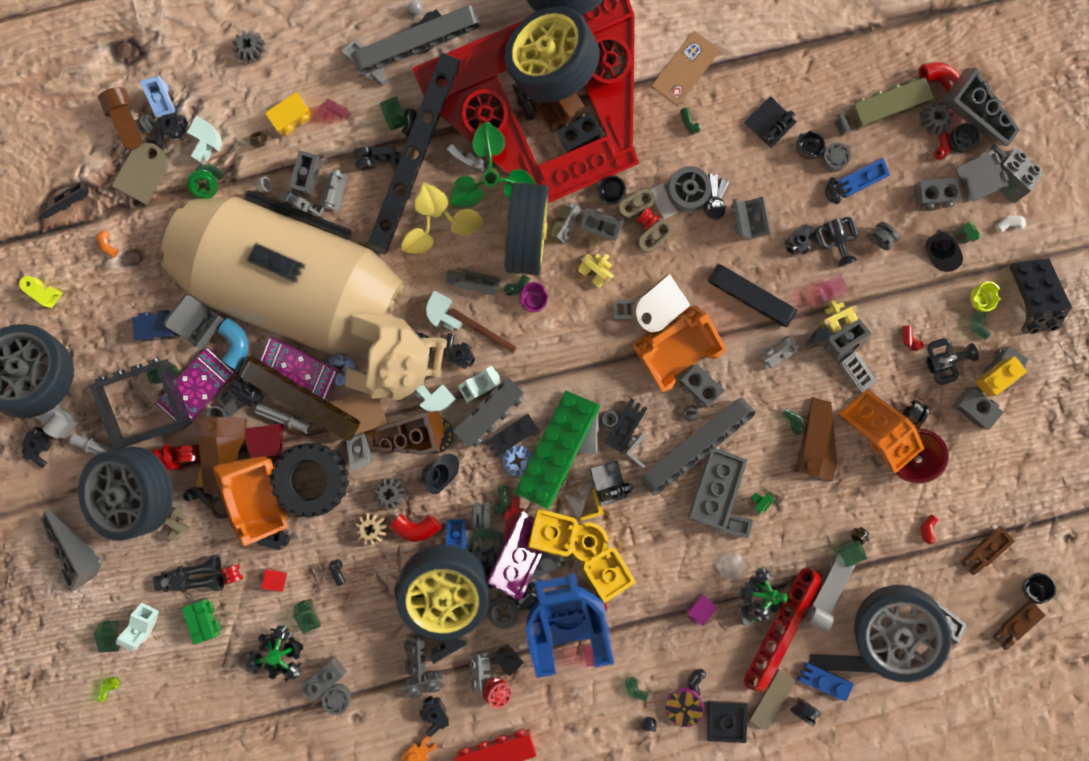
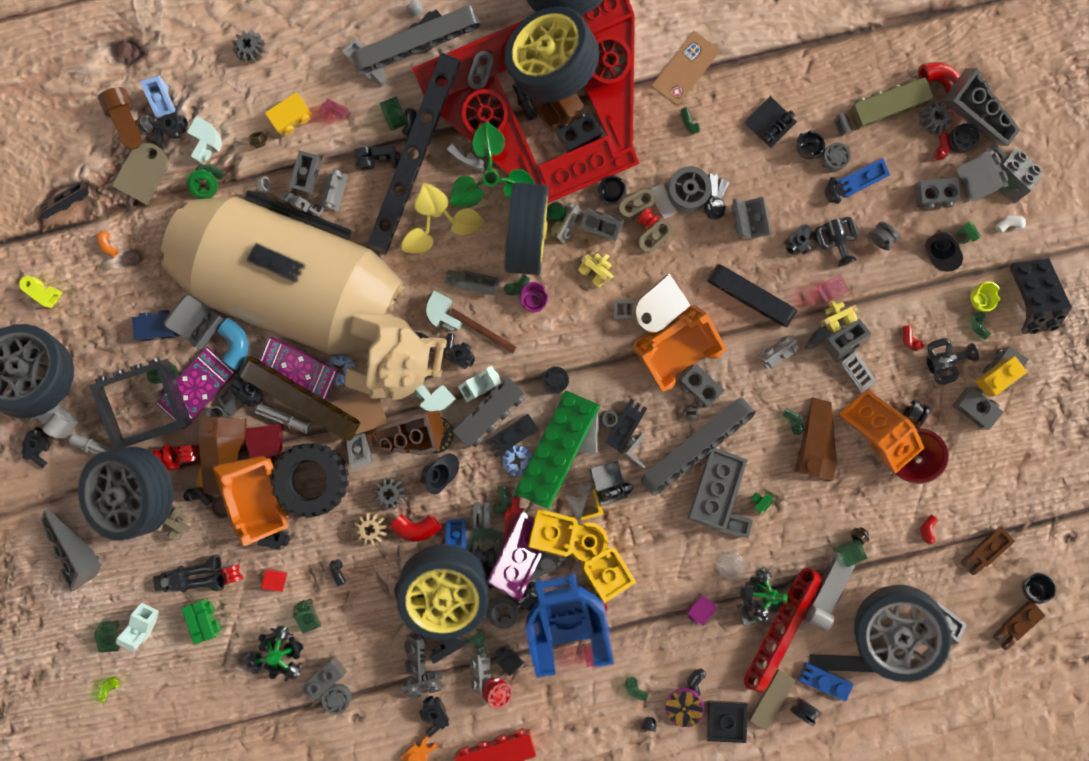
none -> dark grey plate [467,51,493,90]
none -> clear green rock [467,632,487,654]
none -> black wheel [542,366,569,394]
none -> dark green tile [547,202,566,222]

